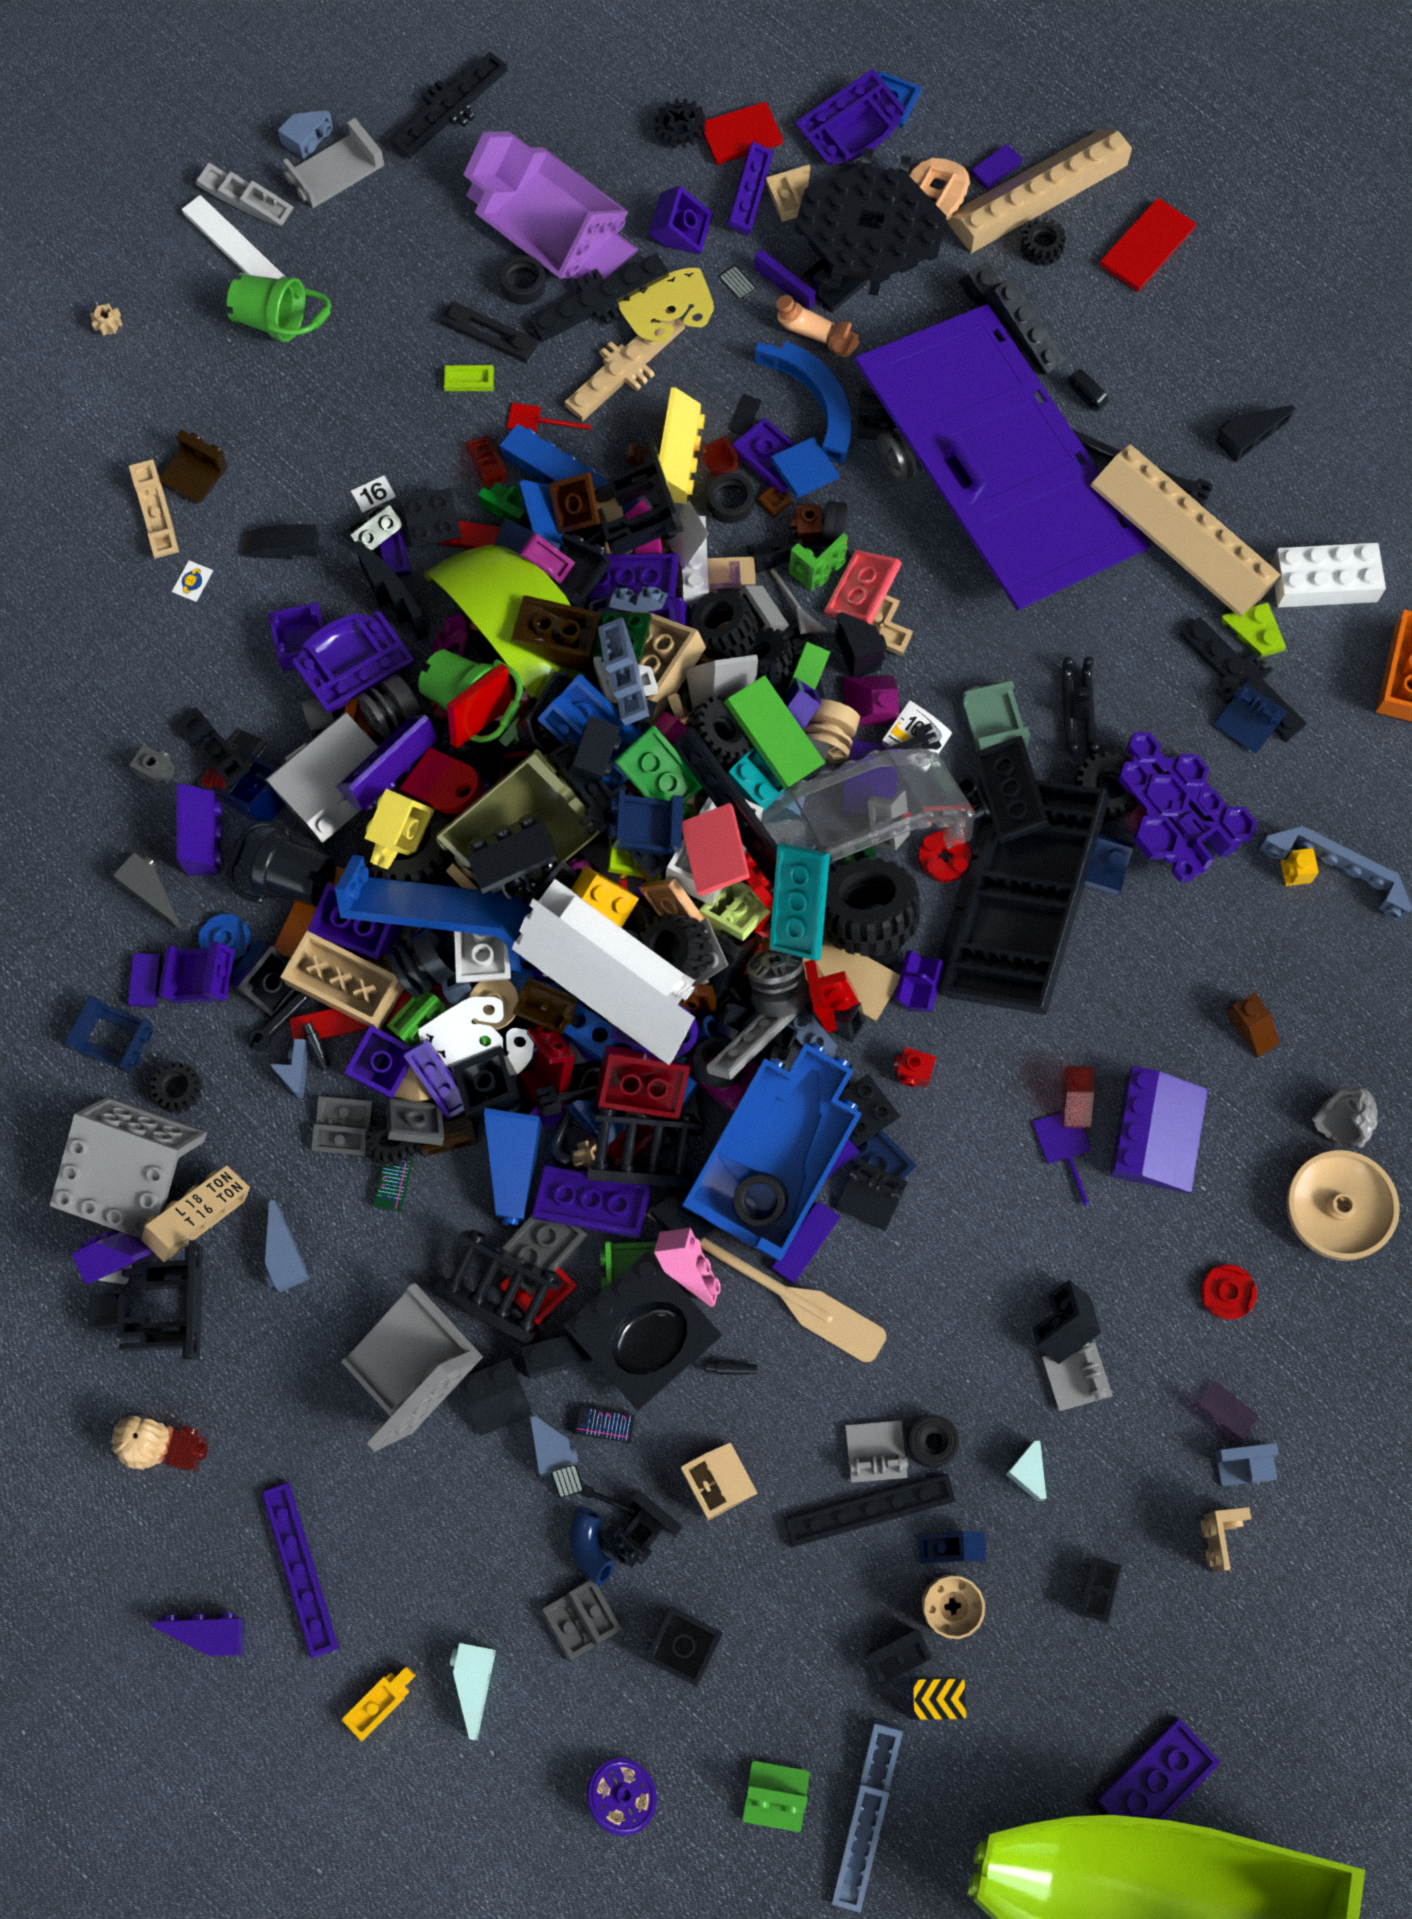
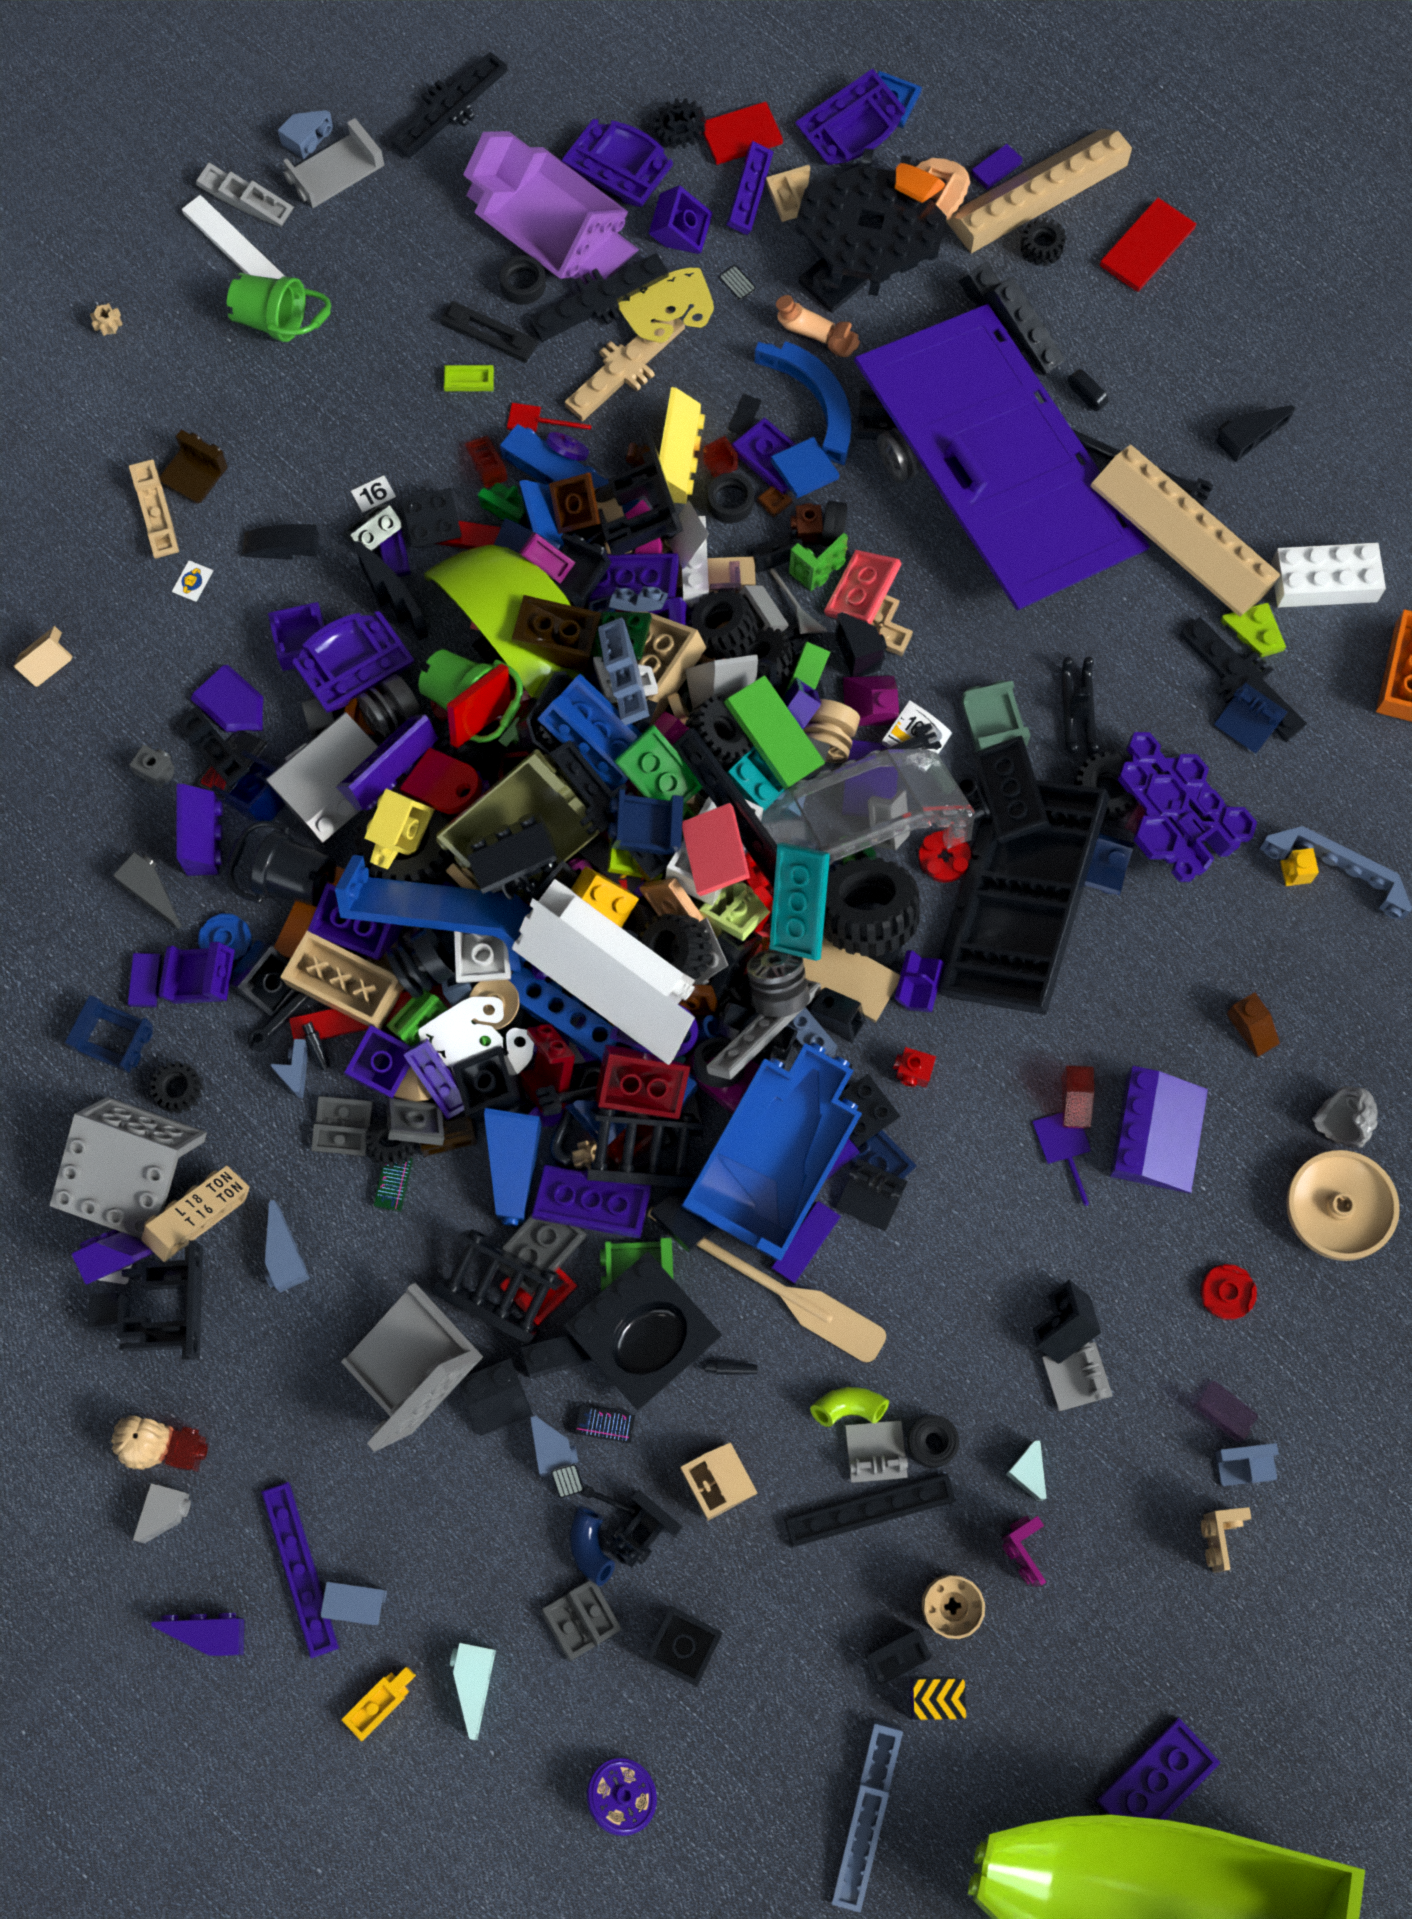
magenta piece [431,614,470,657] -> none
dark brown hinge [513,977,579,1034] -> none
black brick [569,715,622,783] -> none
bright pink slope [654,1228,720,1307] -> none
black tyre [733,1172,788,1227] -> none
bright green bracket [743,1761,810,1832] -> none
dark purple tile [754,249,815,310] -> none
red bracket [804,960,859,1033] -> none
dark blue slope [919,1531,986,1564] -> none
black hinge [1079,1557,1123,1625] -> none
none -> tan panel [14,626,72,687]
none -> light grey slope [133,1483,191,1543]
none -> dark purple tile [190,664,264,732]
none -> sand blue panel [321,1582,387,1625]
none -> dark purple piece [546,432,589,461]
none -> dark purple slope [561,119,673,207]
none -> lime cylinder [810,1387,889,1427]
none -> orange slope [895,163,945,203]
none -> magenta bracket [1002,1515,1046,1587]

